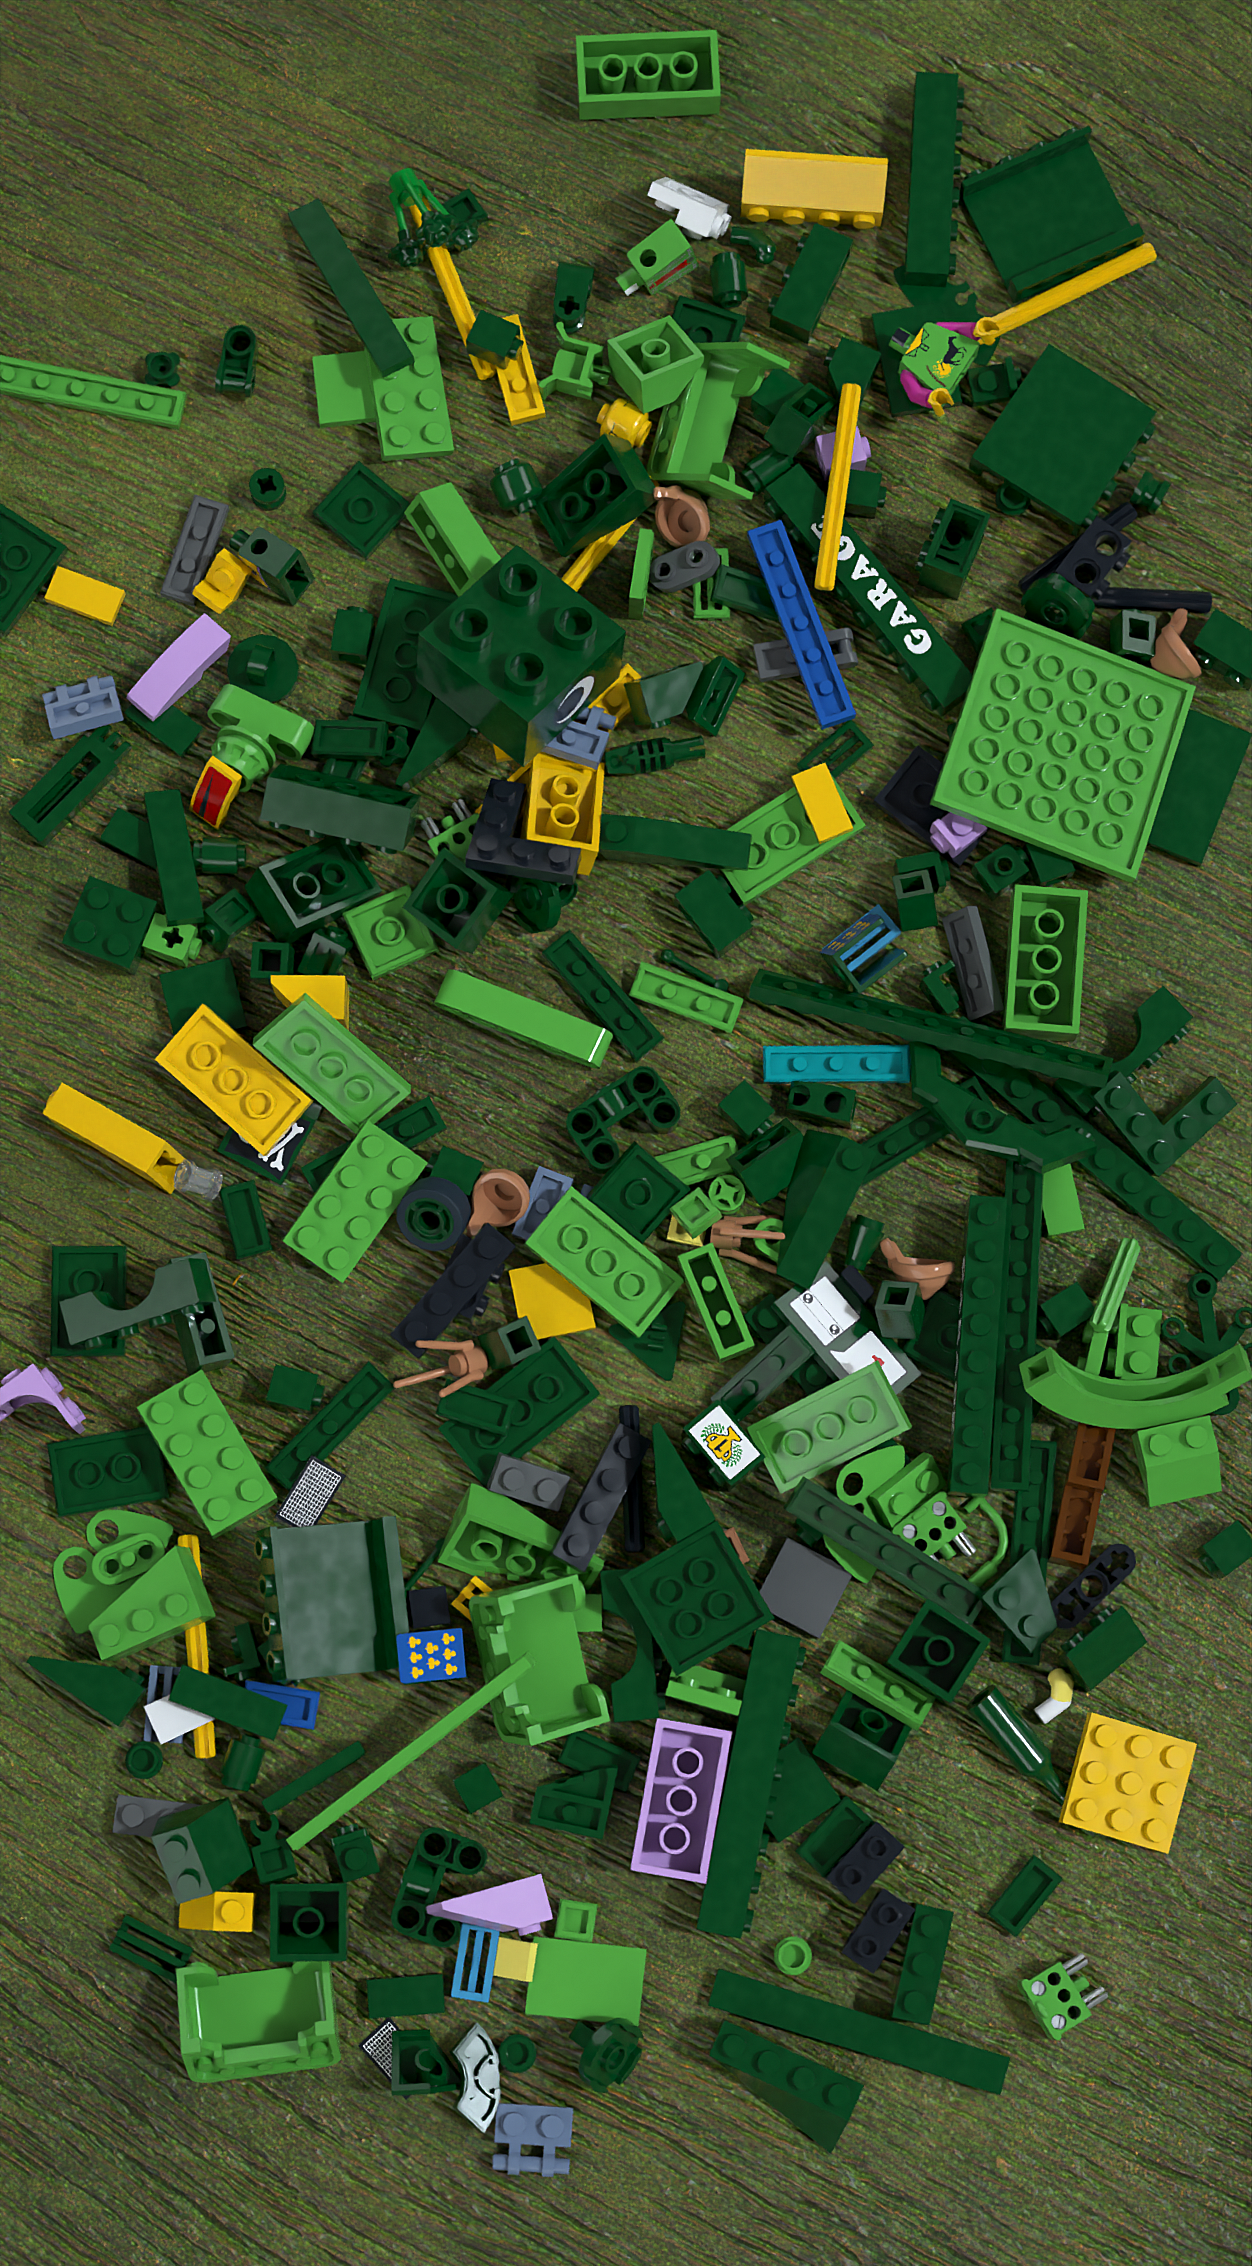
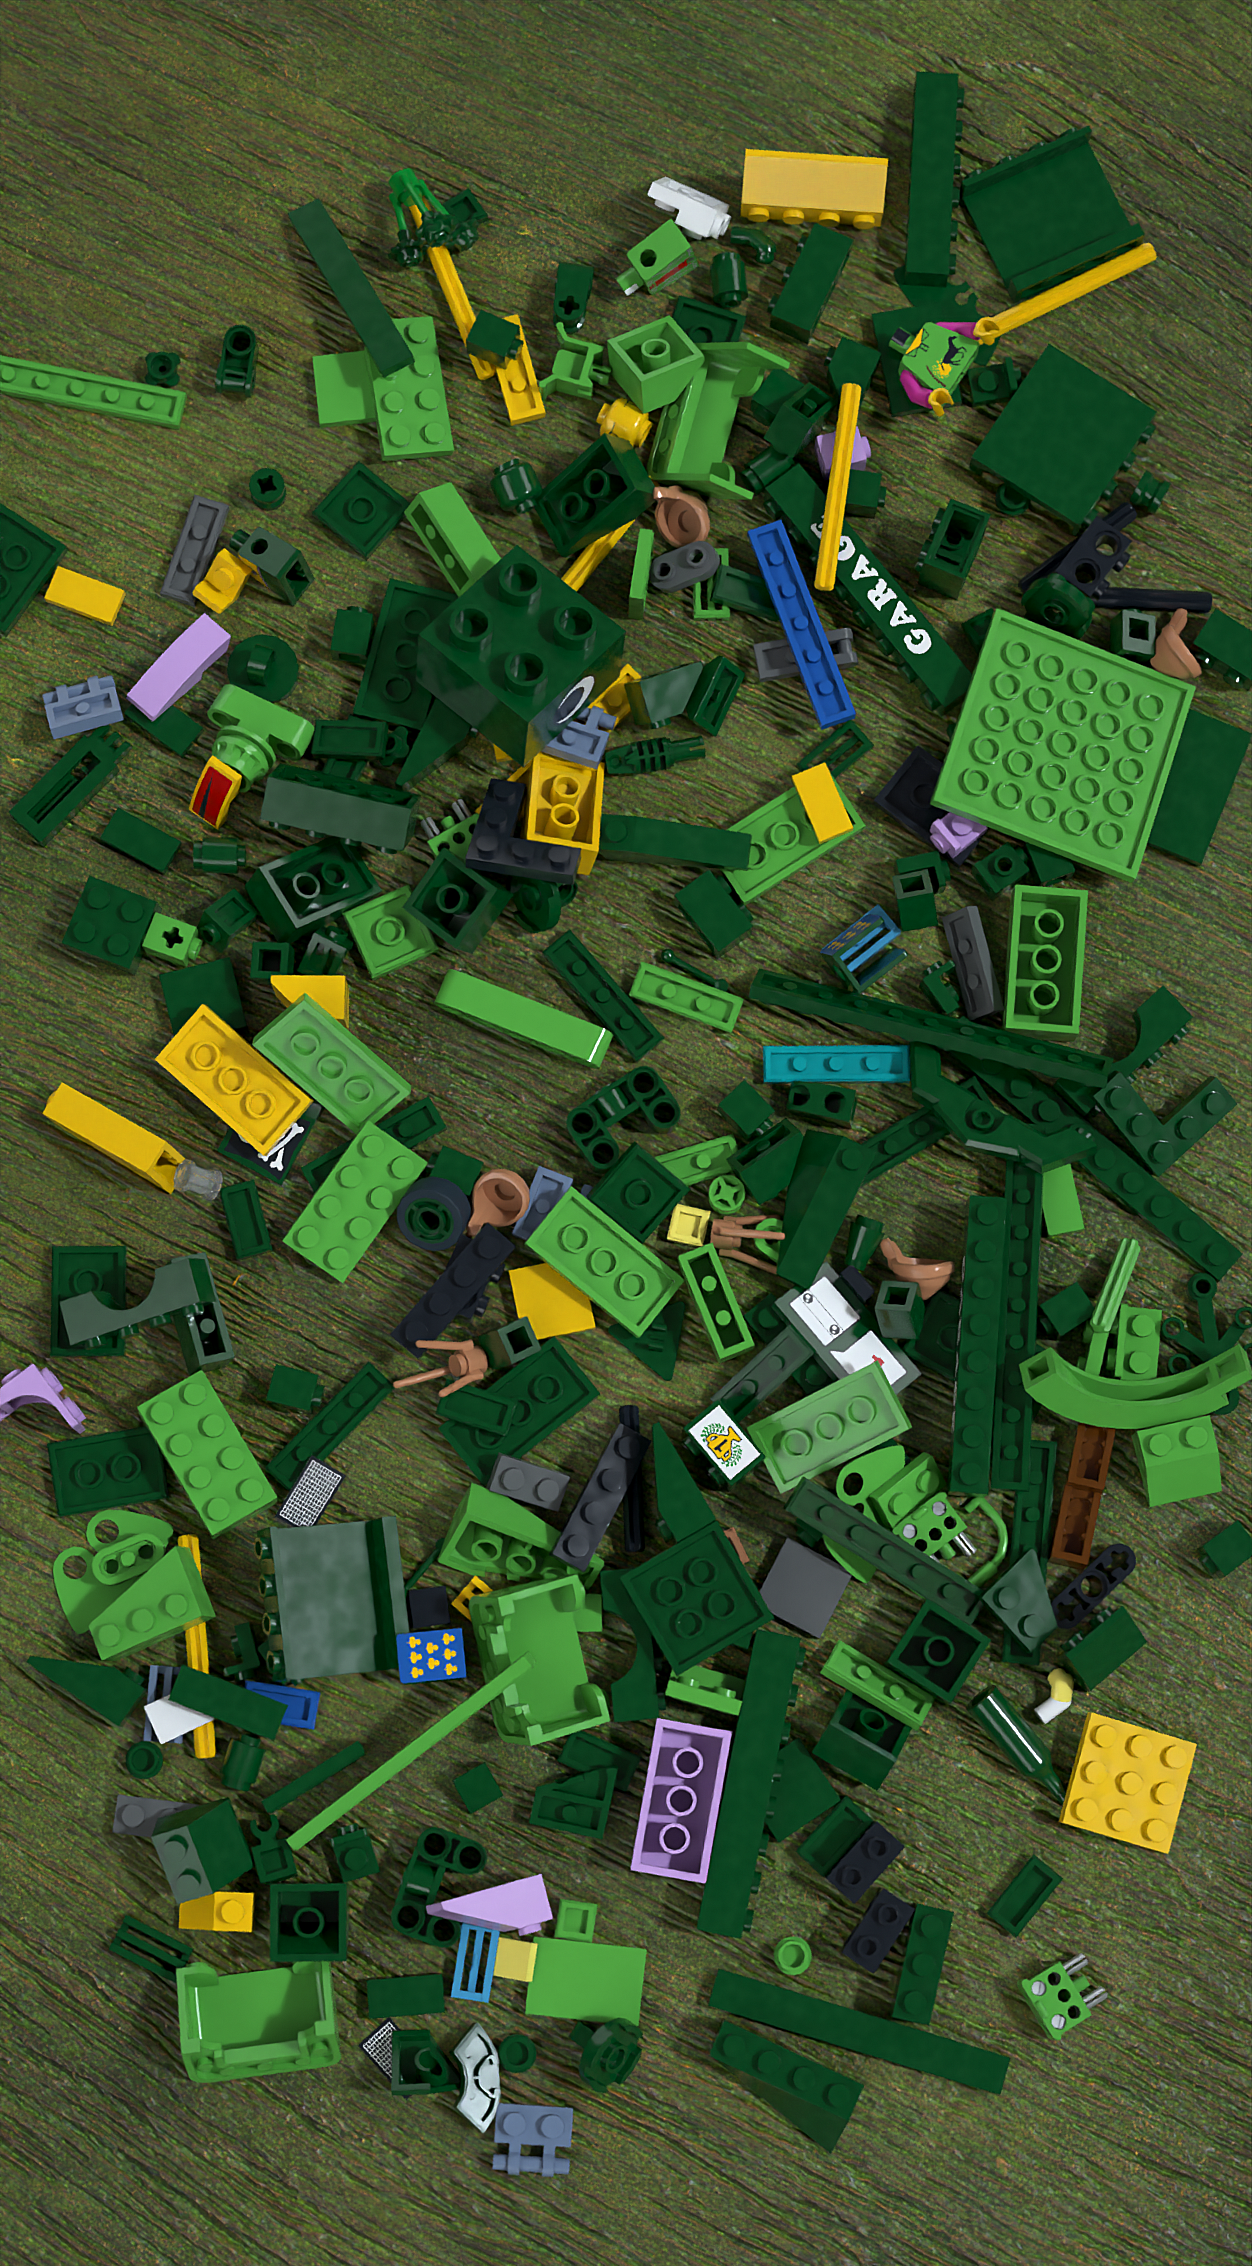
dark green tile [143,789,204,927] -> none
bright green brick [576,30,721,120] -> none
bright green tile [669,1187,722,1239] -> none

